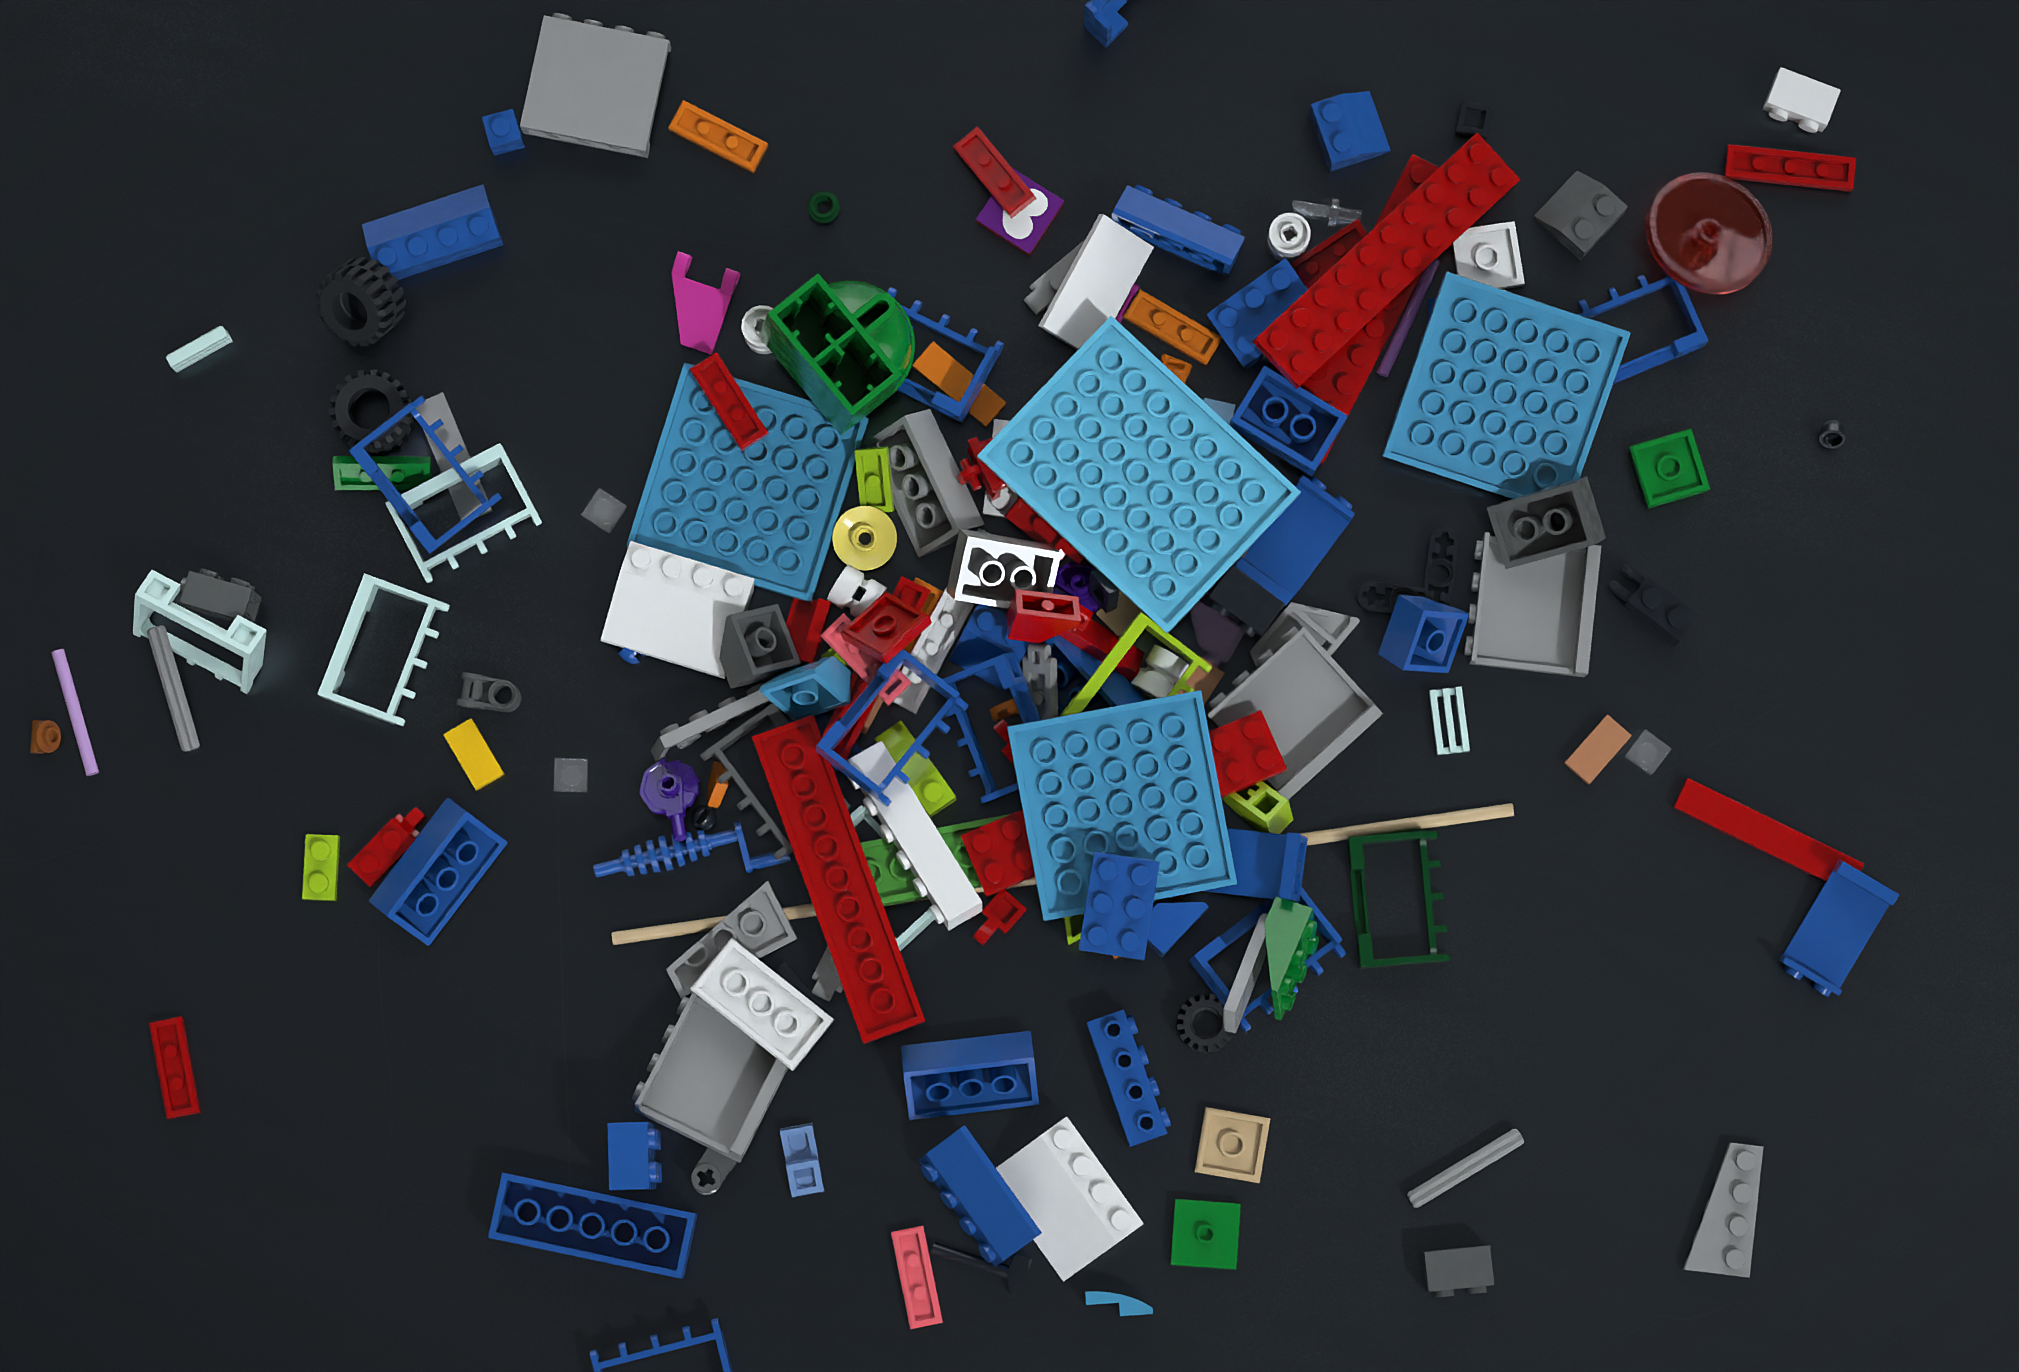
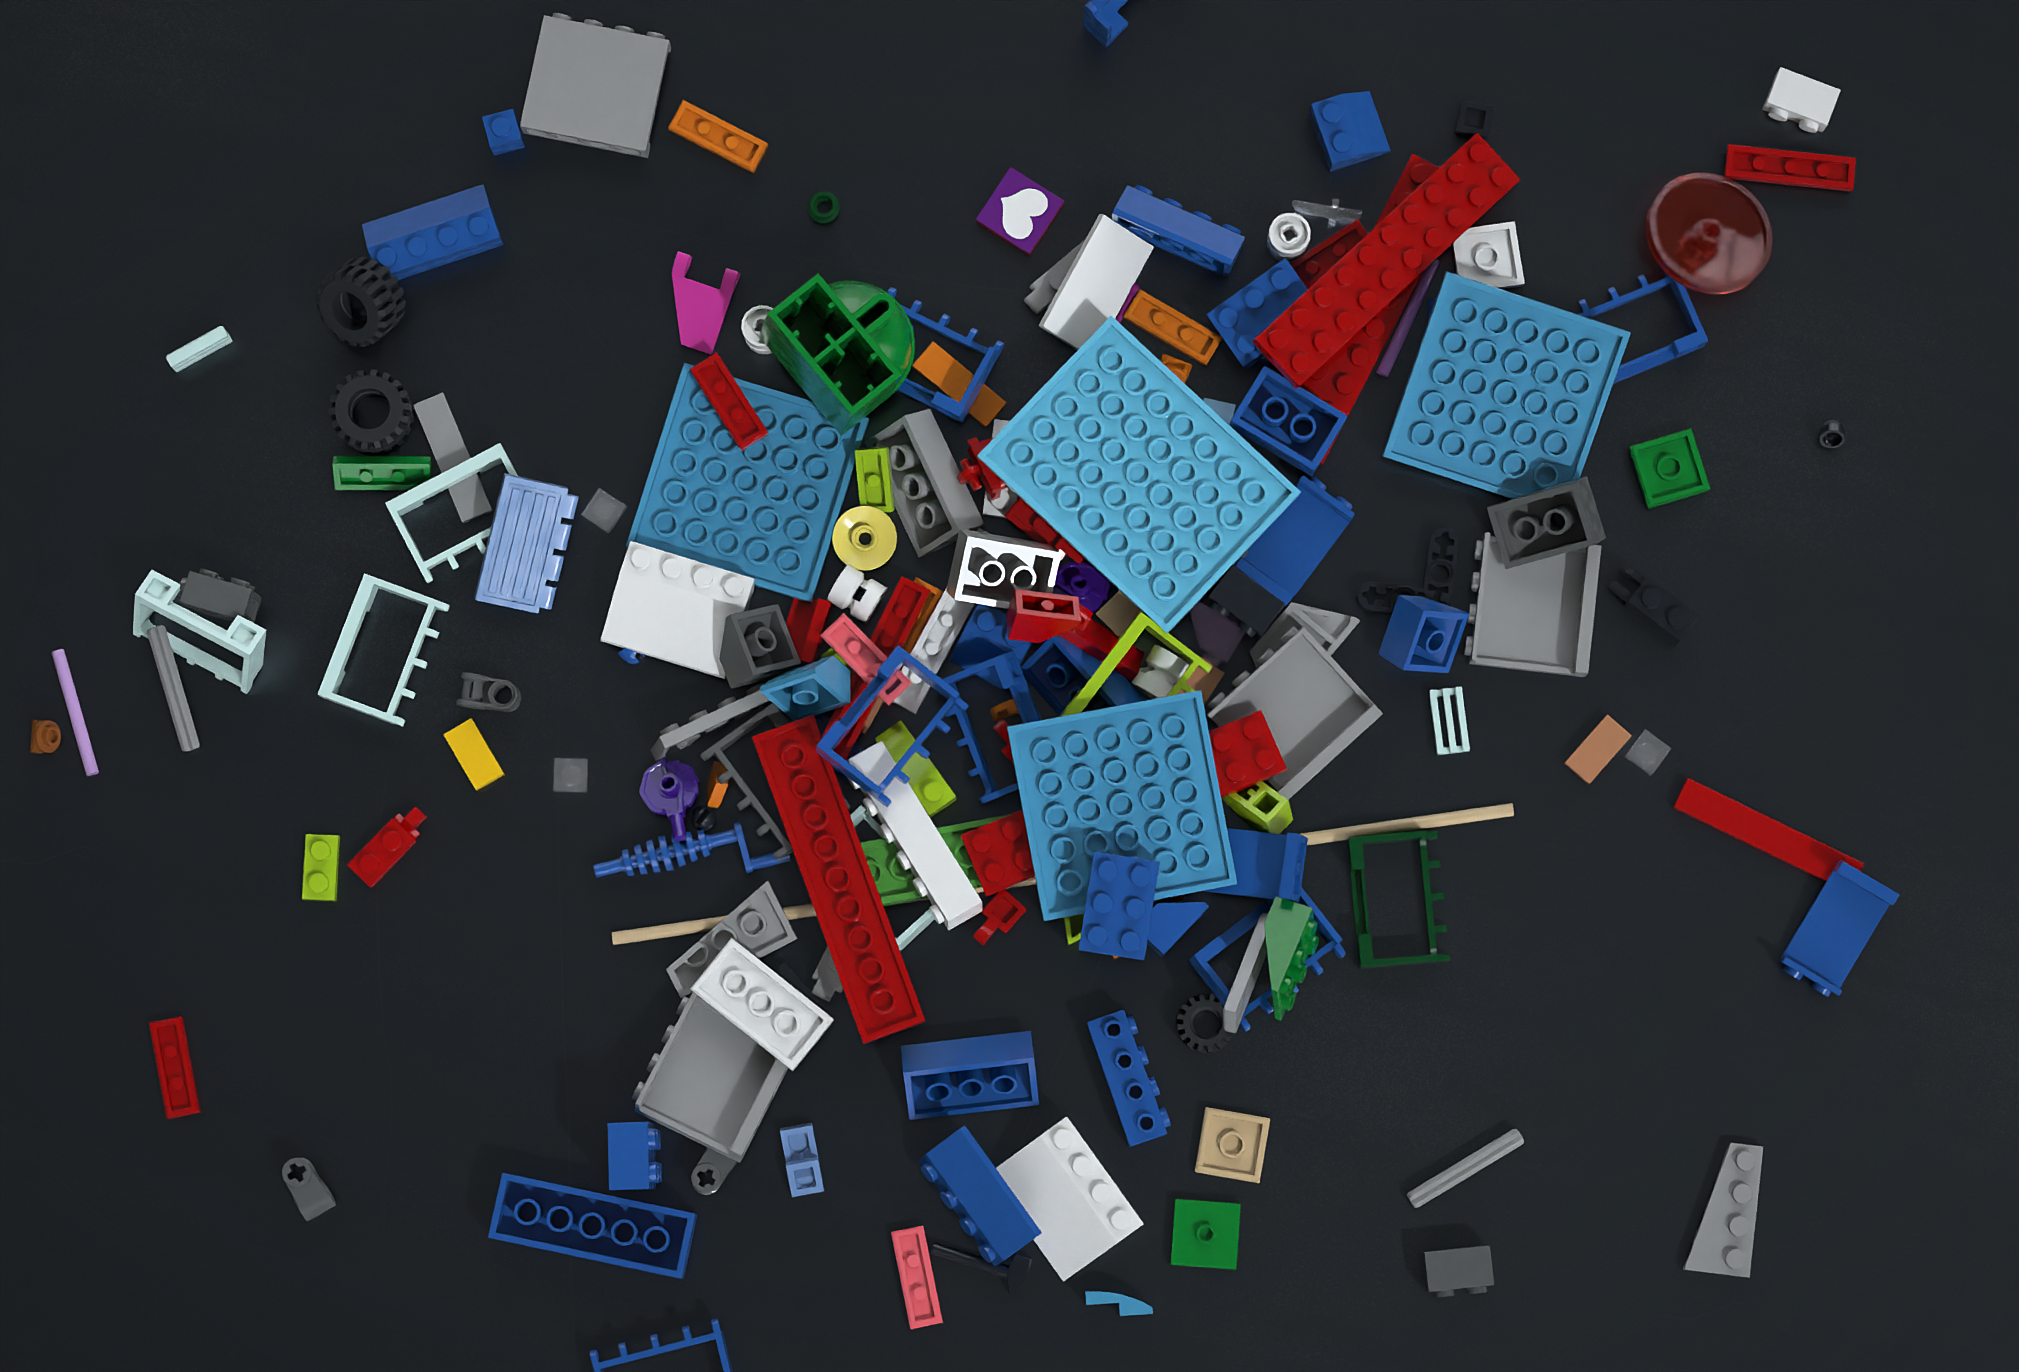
blue hinge [348,395,502,554] -> none
blue slope [369,797,508,946] -> none
red tile [840,591,932,664] -> none
red tile [953,126,1037,219] -> none
light grey hinge [1022,642,1058,720] -> none
black plate [1087,569,1120,613] -> none
dark grey slope [1533,171,1628,260] -> none
none -> dark grey piece [282,1158,336,1222]
none -> medium blue hinge [474,473,579,613]

